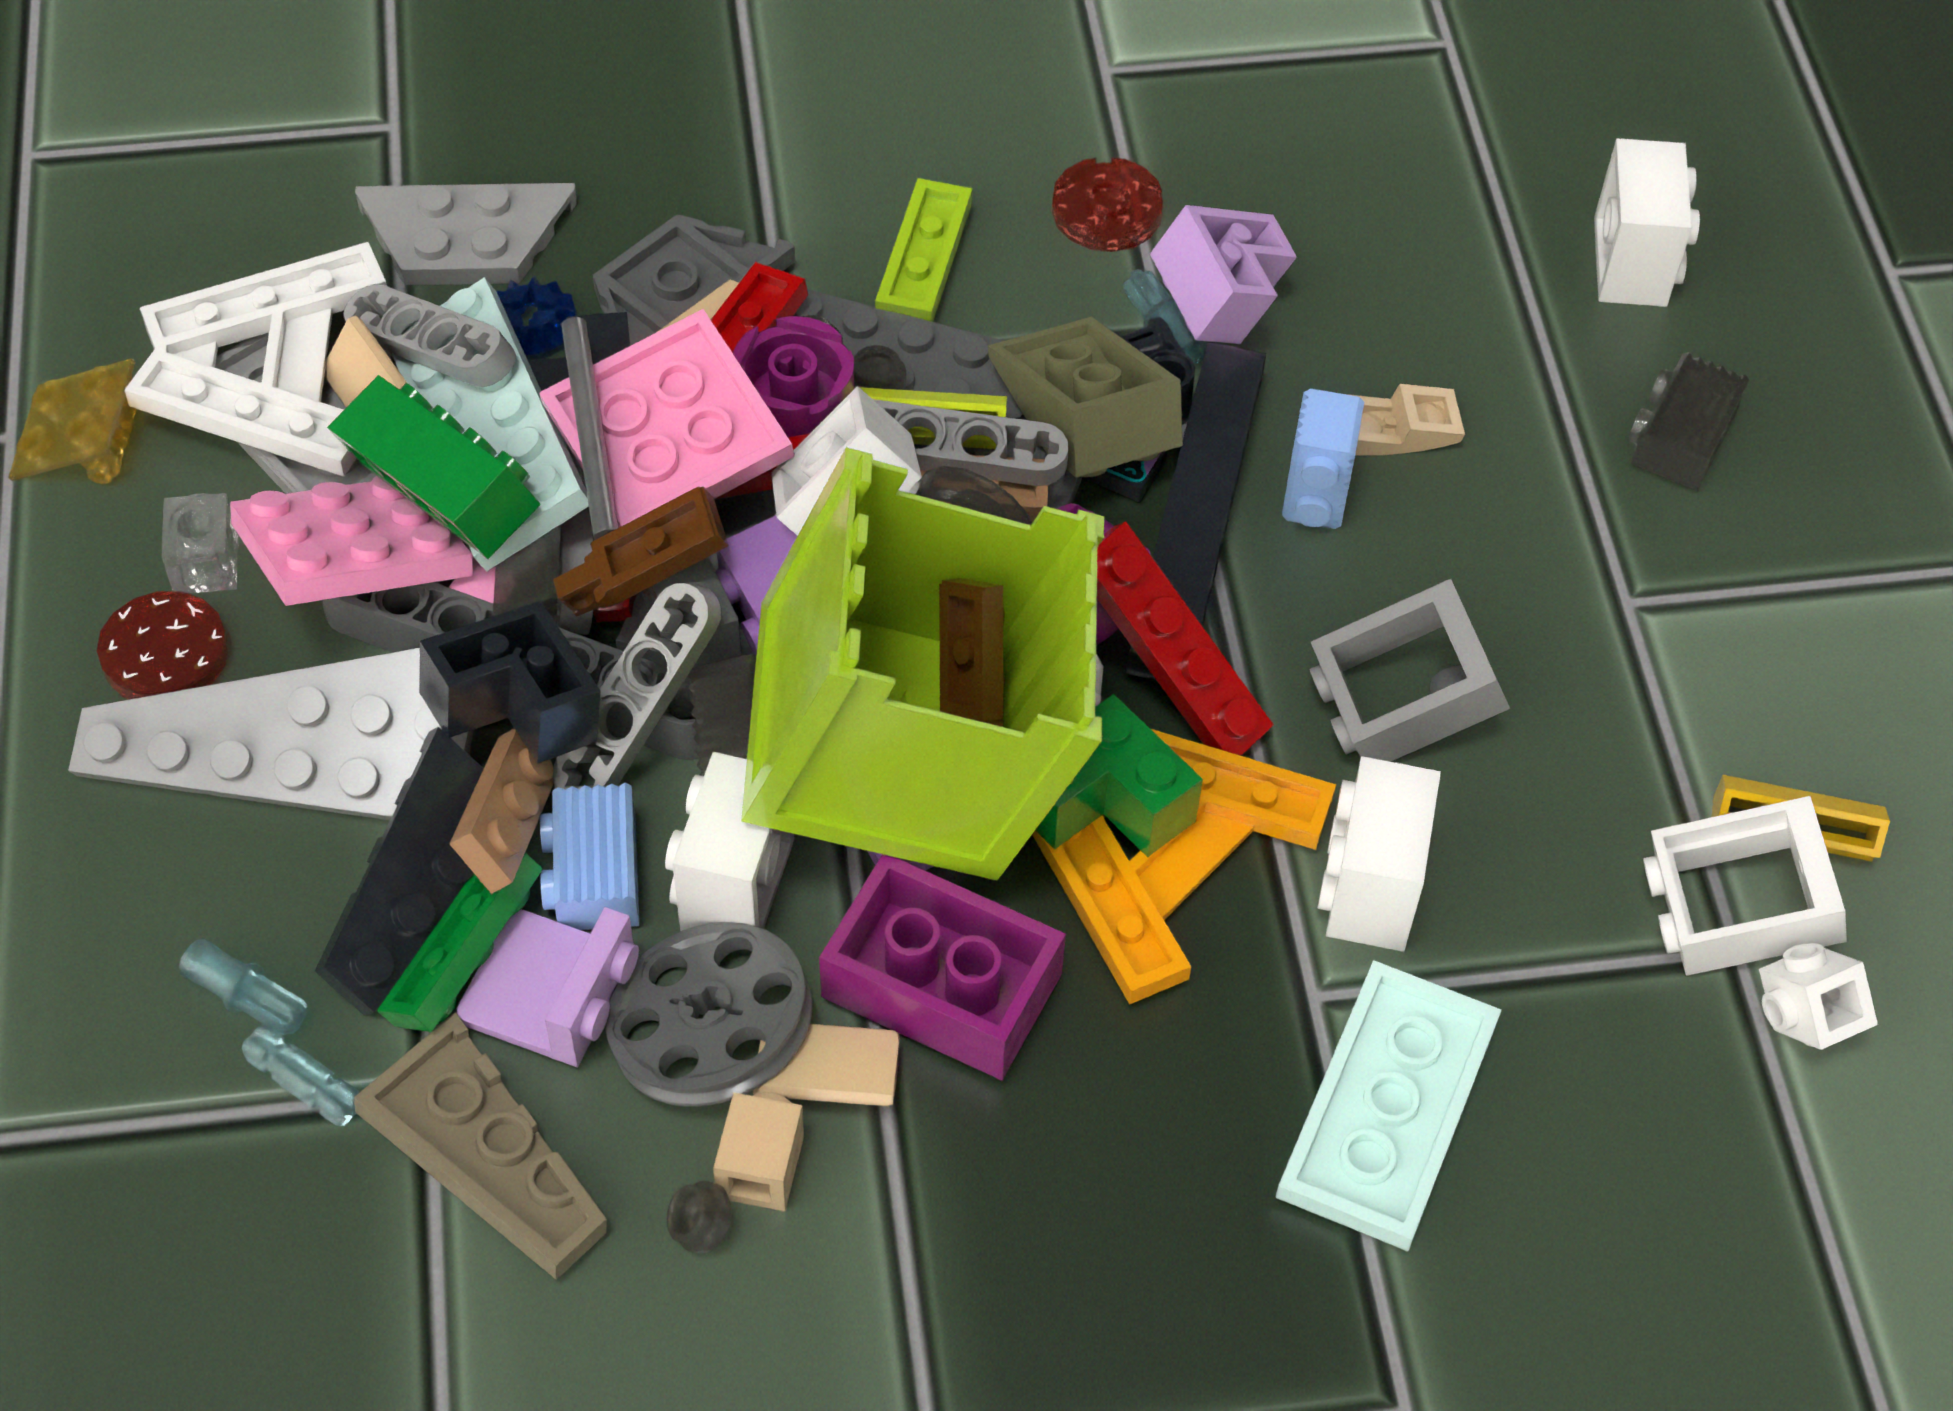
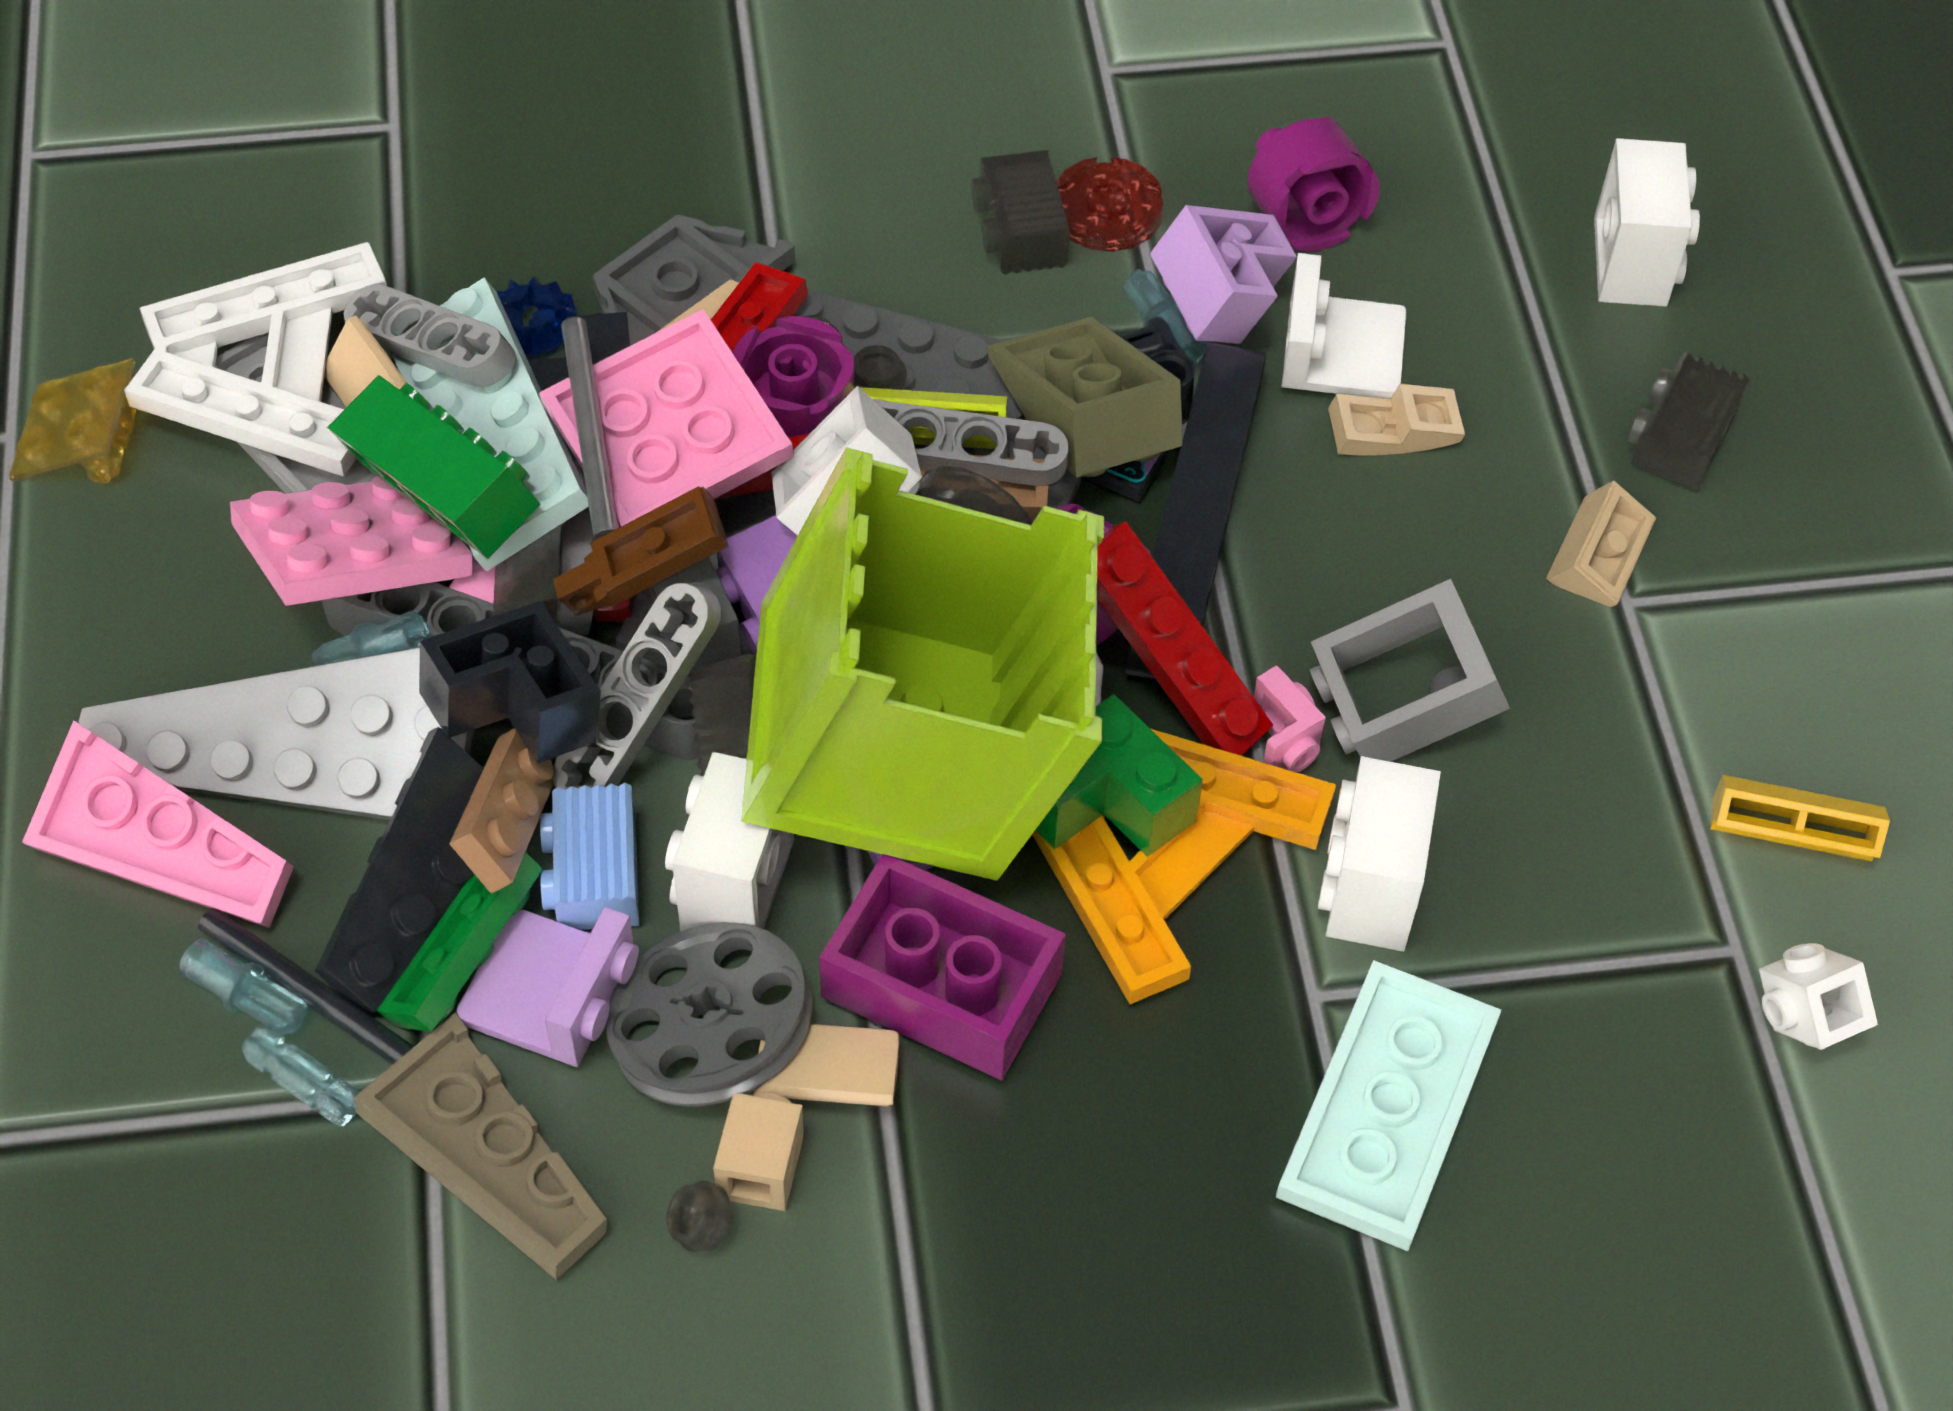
clear red tile [97,591,228,700] -> none
clear brick [162,493,238,594] -> none
light grey wing [355,183,577,285] -> none
lime plate [875,178,972,322] -> none
reddish brown hinge [939,578,1005,727] -> none
light blue brick [1282,388,1364,529] -> none
white window [1643,796,1847,976] -> none
none -> bright pink wing [22,720,294,928]
none -> black bar [198,908,414,1065]
none -> clear light blue axle [311,611,430,666]
none -> clear smoke brick [971,150,1070,275]
none -> magenta brick [1247,117,1380,252]
none -> bright pink bracket [1254,665,1326,773]
none -> white bracket [1281,253,1406,399]
none -> tan slope [1546,480,1656,607]

